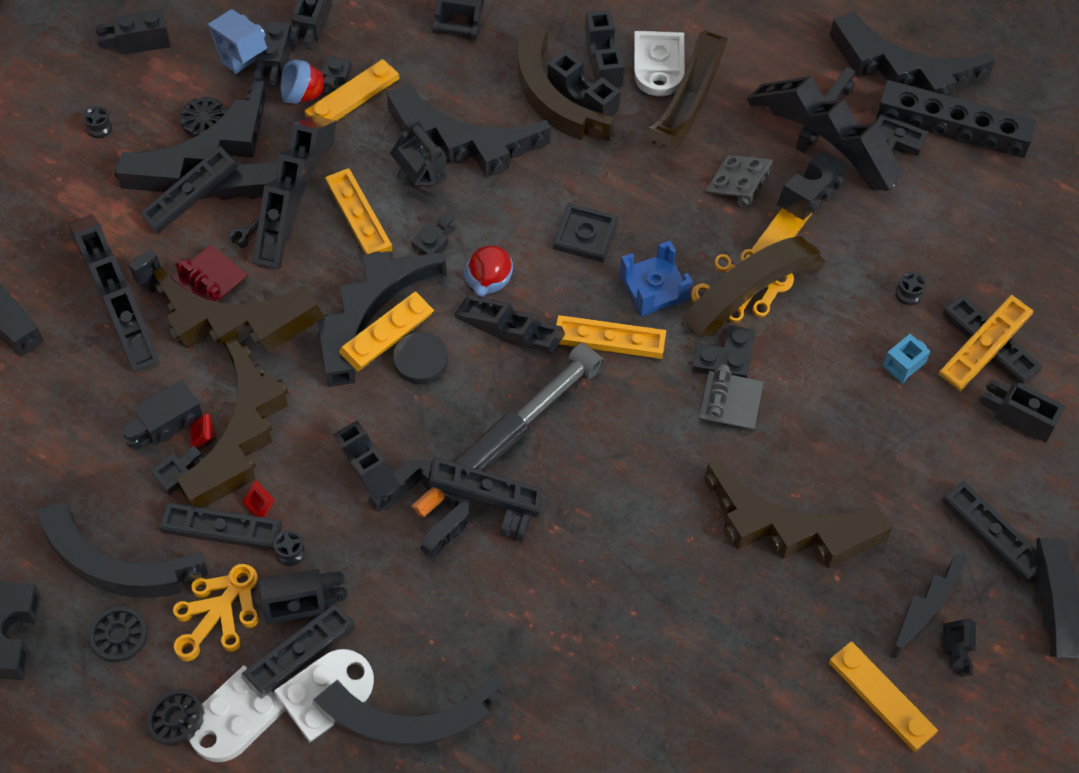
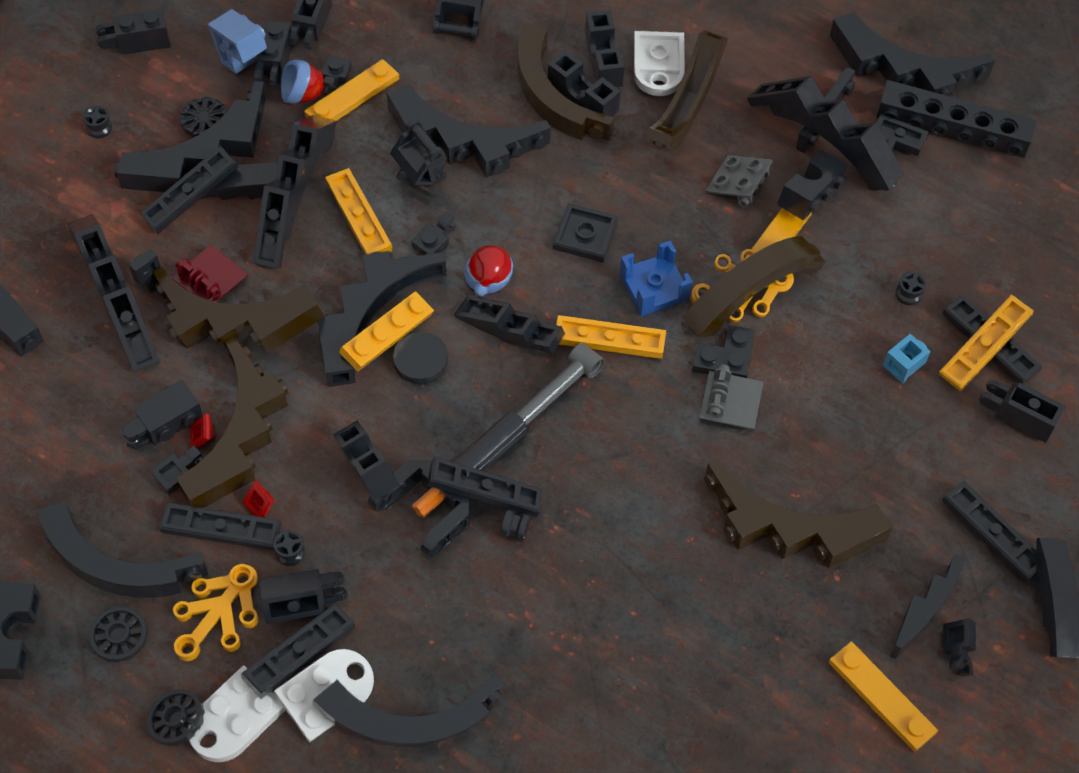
black hand [230,218,259,248] -> none

